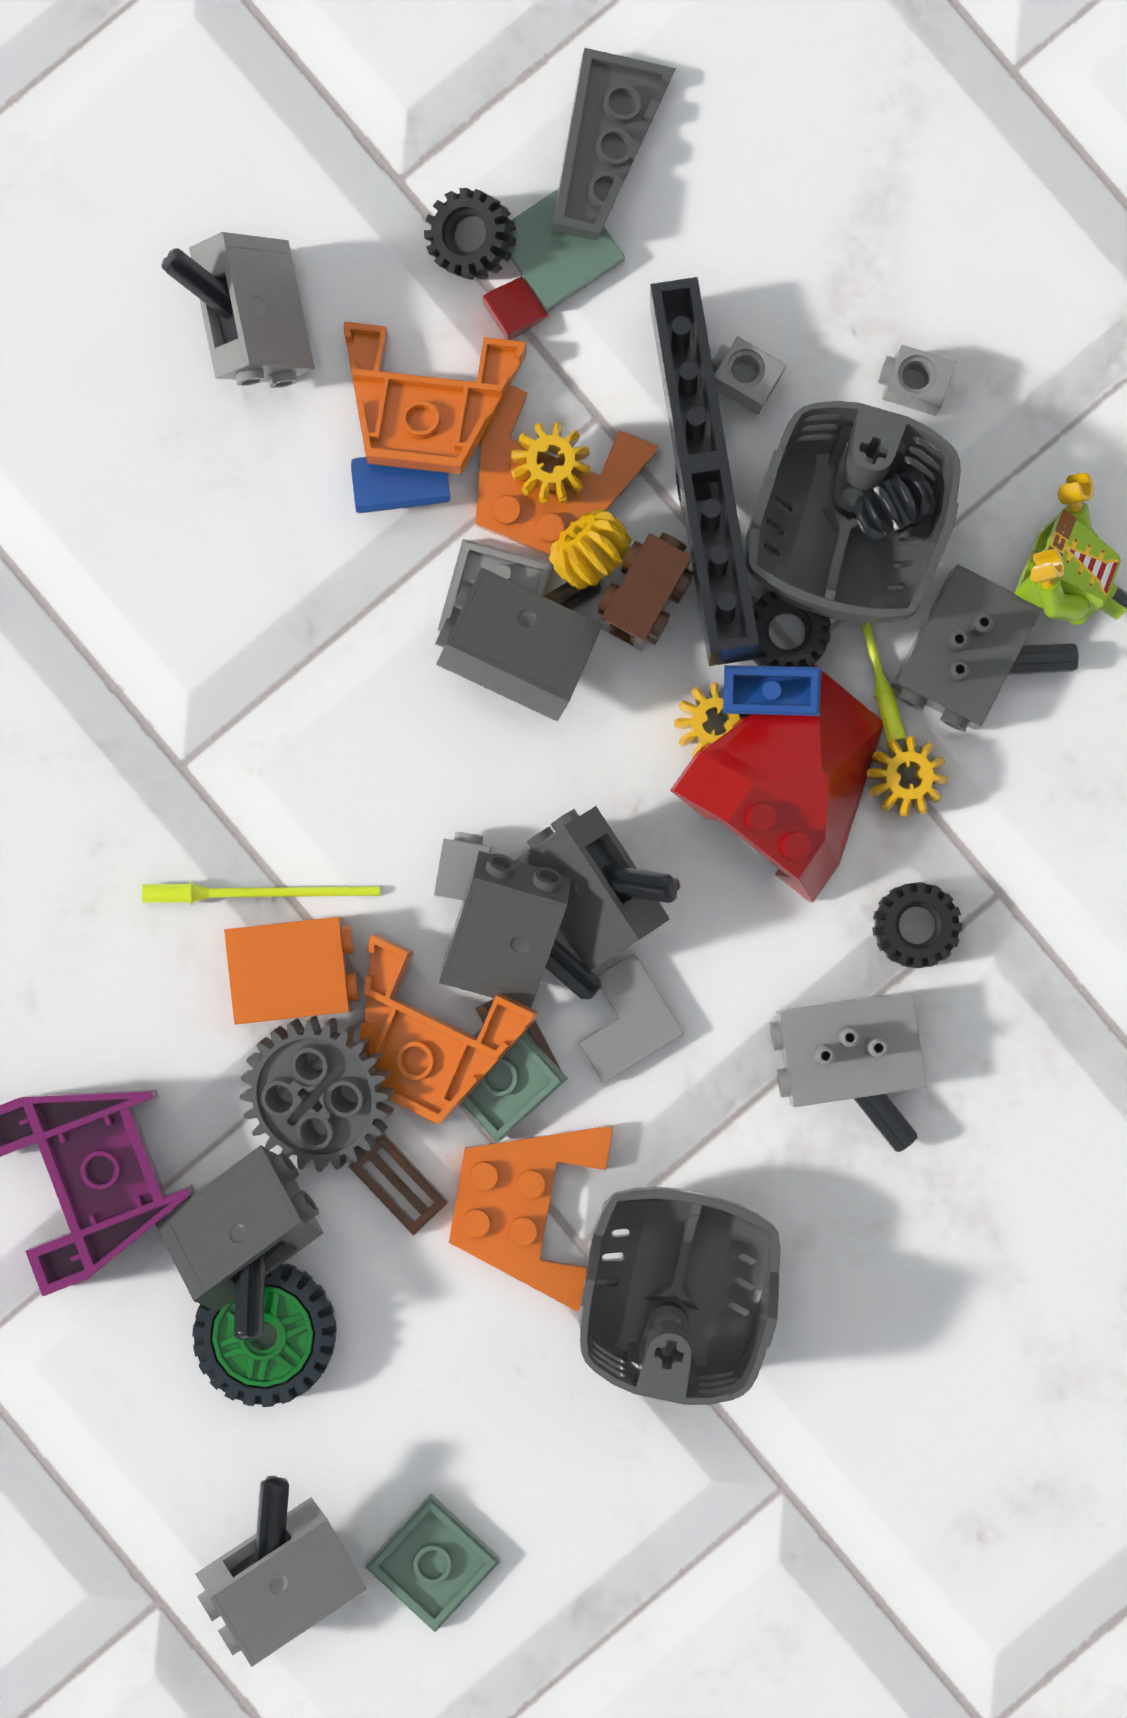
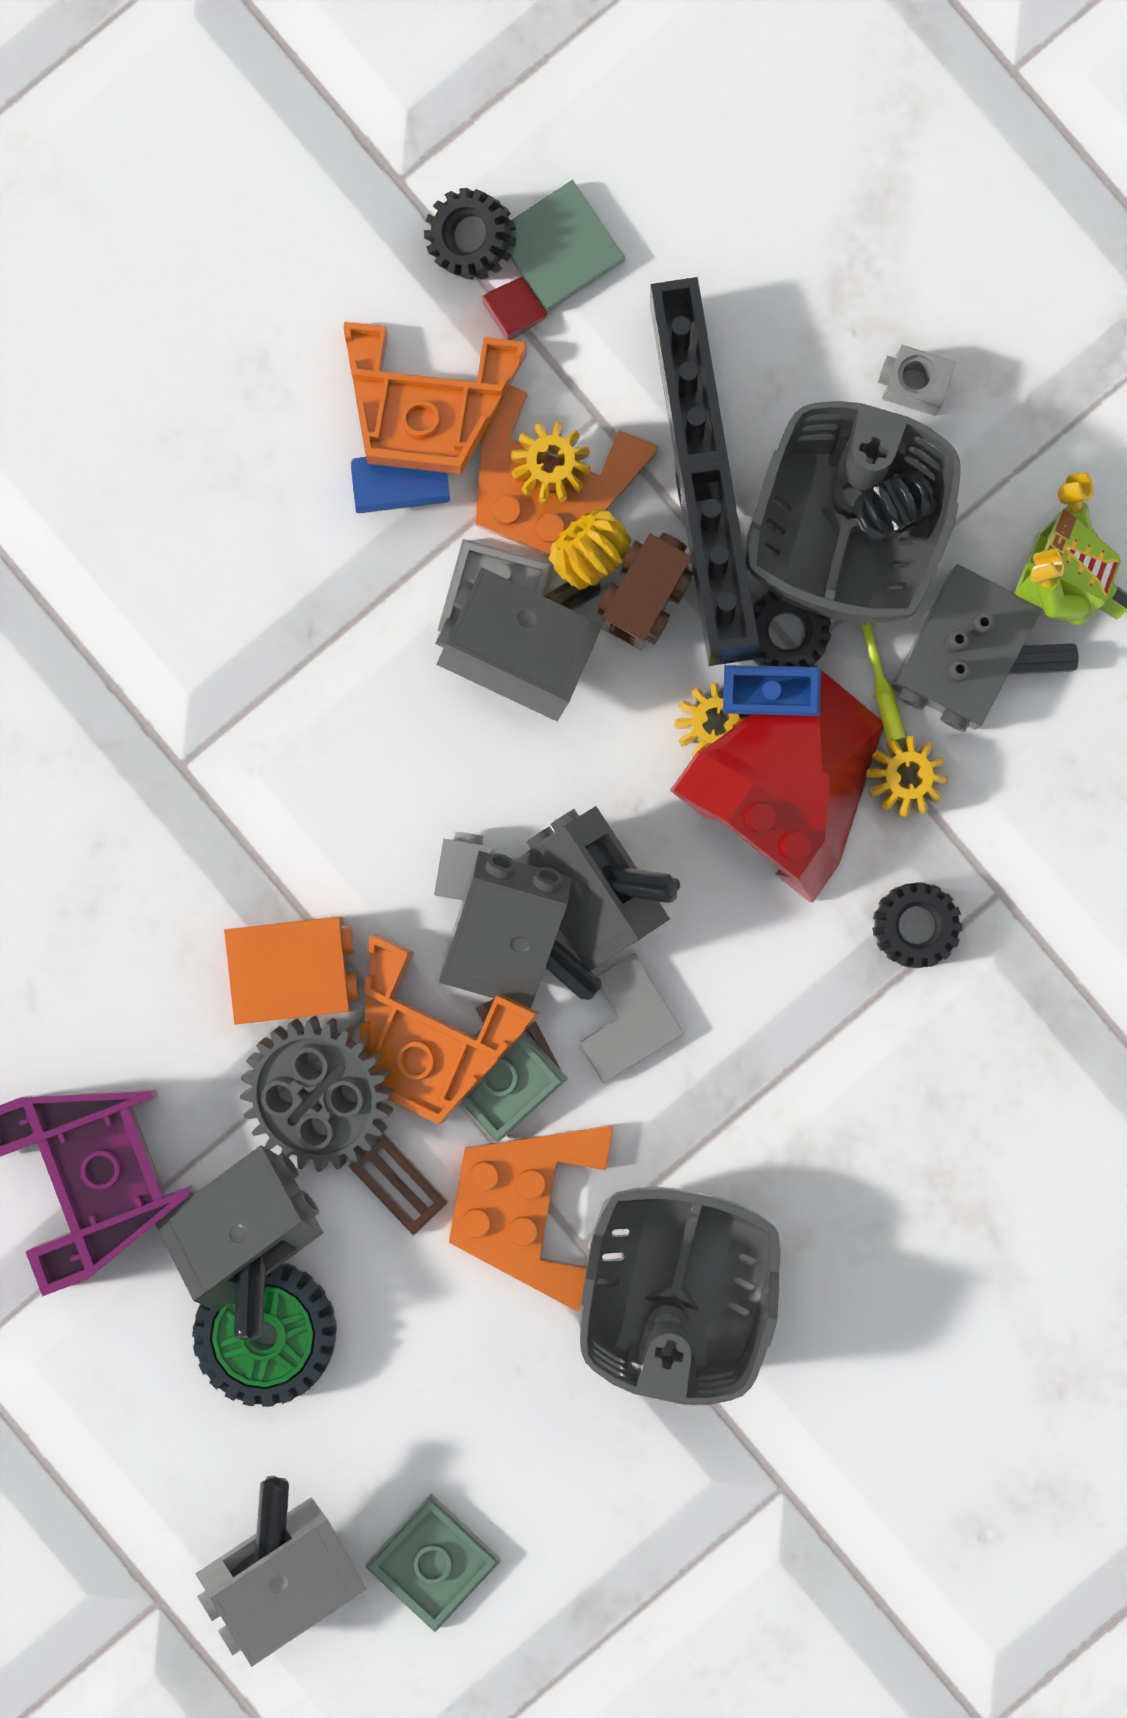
neon yellow piece [142,881,380,905] -> none
light grey piece [161,232,315,388] -> none
dark grey wing [551,48,676,241] -> none
light grey brick [712,336,787,414] -> none
light grey piece [770,992,927,1152] -> none

